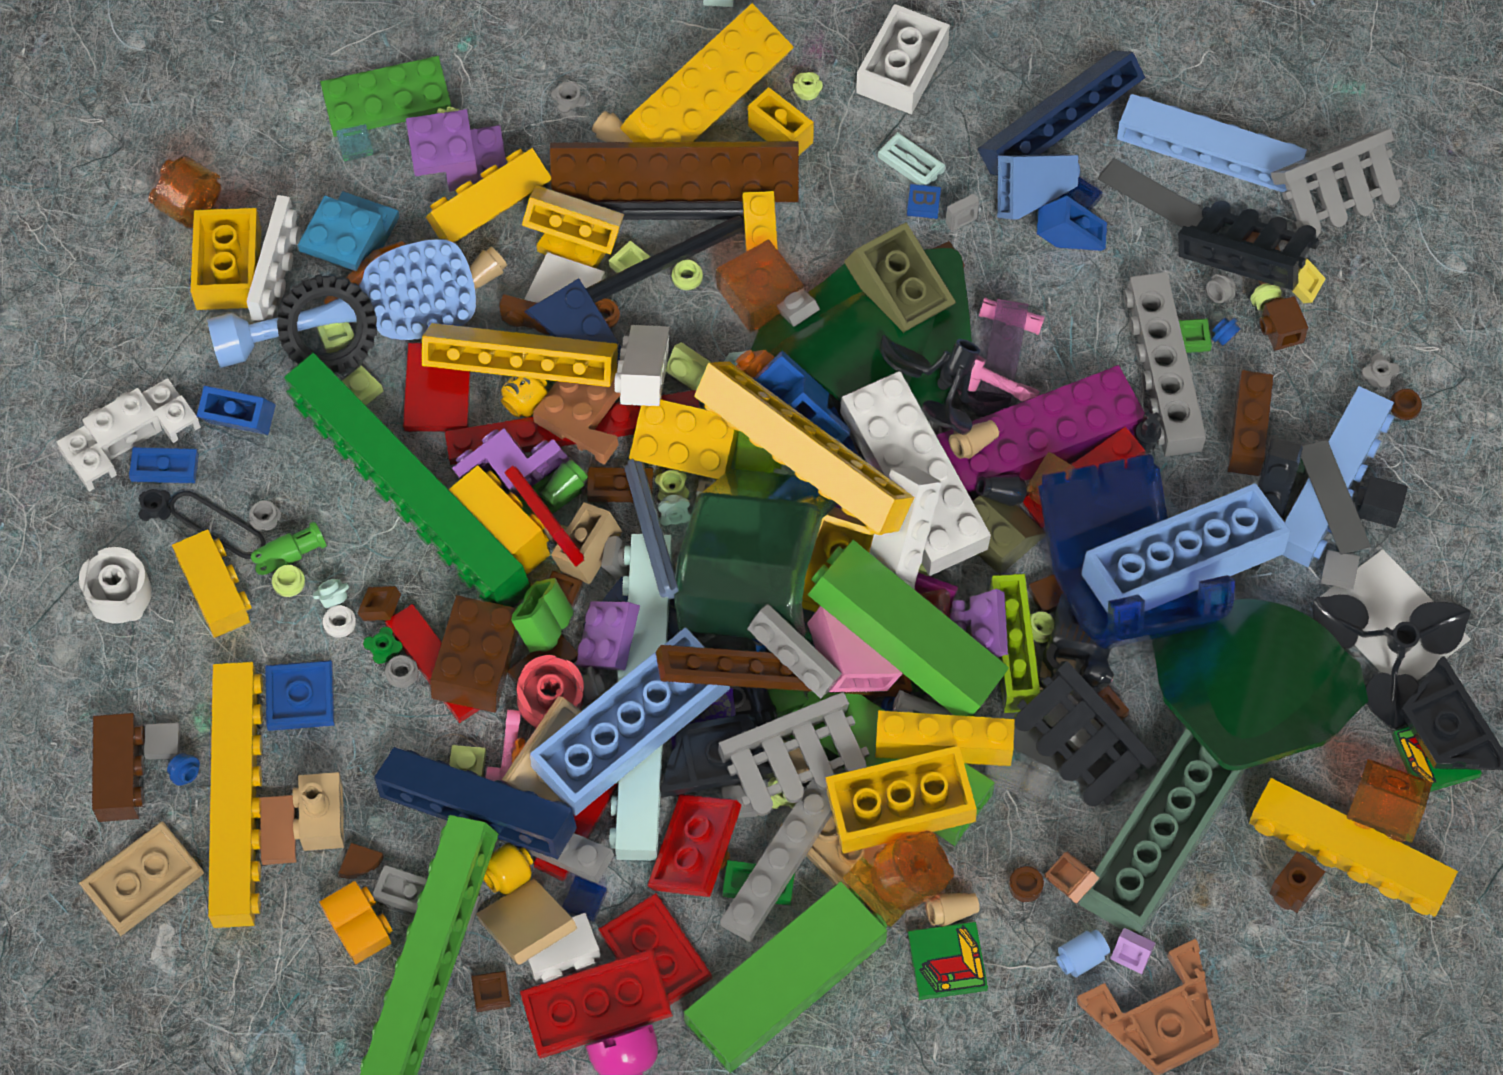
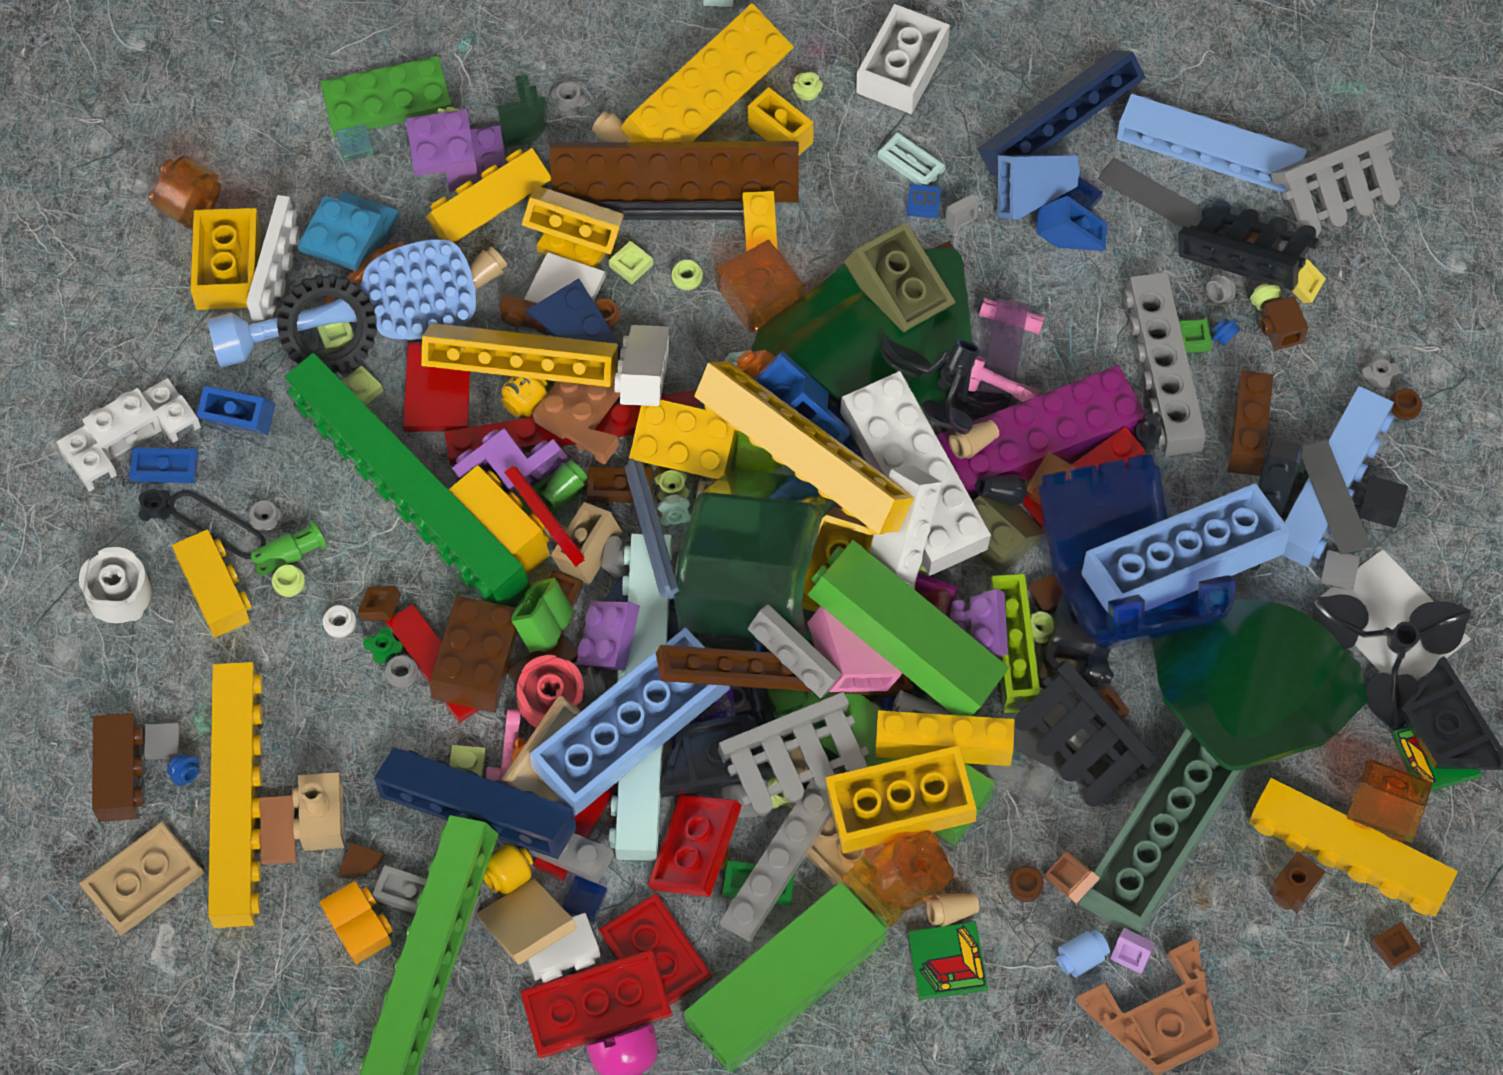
blue tile [265,660,335,731] -> none
light aqua plate [313,579,349,608] -> none
reddish brown tile [471,970,511,1012] -> none
black axle [586,216,744,303] -> none
yellowish green plate [666,342,711,390] -> none
light grey plate [777,289,820,327] -> none
none -> clear green brick [497,75,547,148]
none -> reddish brown plate [1371,921,1422,971]

